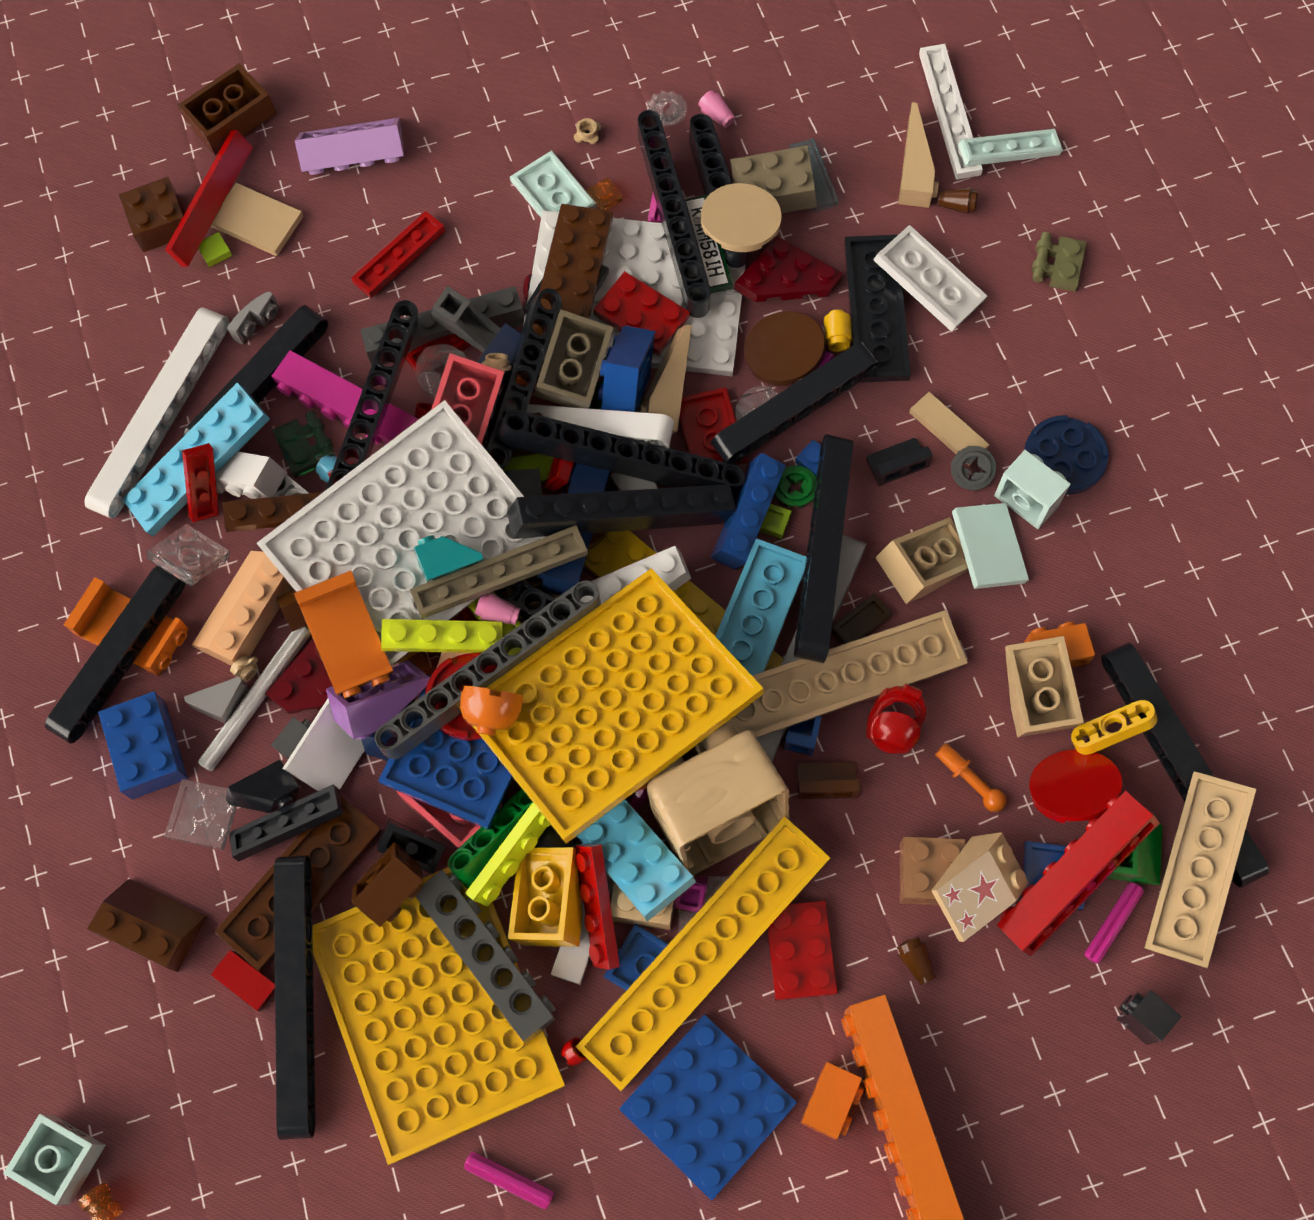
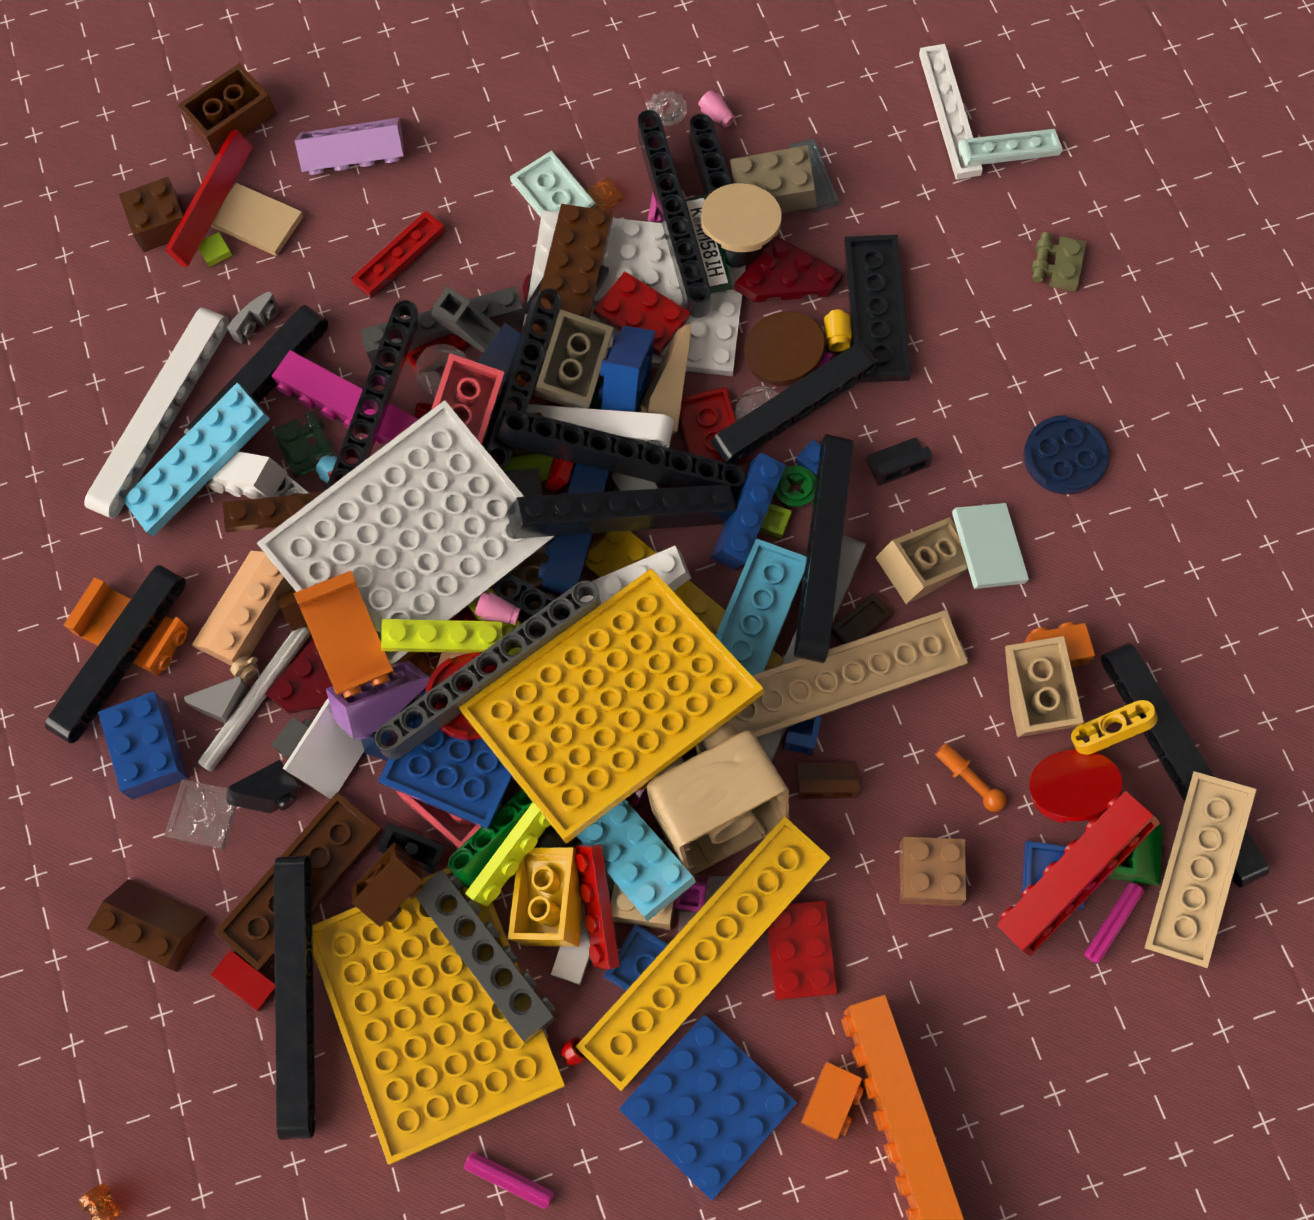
light aqua brick [3,1114,106,1205] -> none
clear plate [147,524,230,586] -> none
red tile [182,443,219,522] -> none
black plate [229,784,344,862] -> none
dark tan plate [410,525,588,619] -> none
teal slope [414,535,484,583] -> none
orange cylinder [460,686,523,736] -> none
tan plate [482,353,512,374] -> none
tan plate [574,118,601,144] -> none
red helmet [866,683,927,754] -> none
white plate [874,225,987,332] -> none
reddish brown cone [897,936,936,985] -> none
tan slope [898,102,939,208] -> none
tan tile [909,392,990,466] -> none
tan slope [931,832,1029,942] -> none
reddish brown cone [938,187,978,214] -> none
dark grey gear [951,446,996,490] -> none
light aqua brick [994,450,1071,530] -> none
black brick [1116,990,1182,1045] -> none

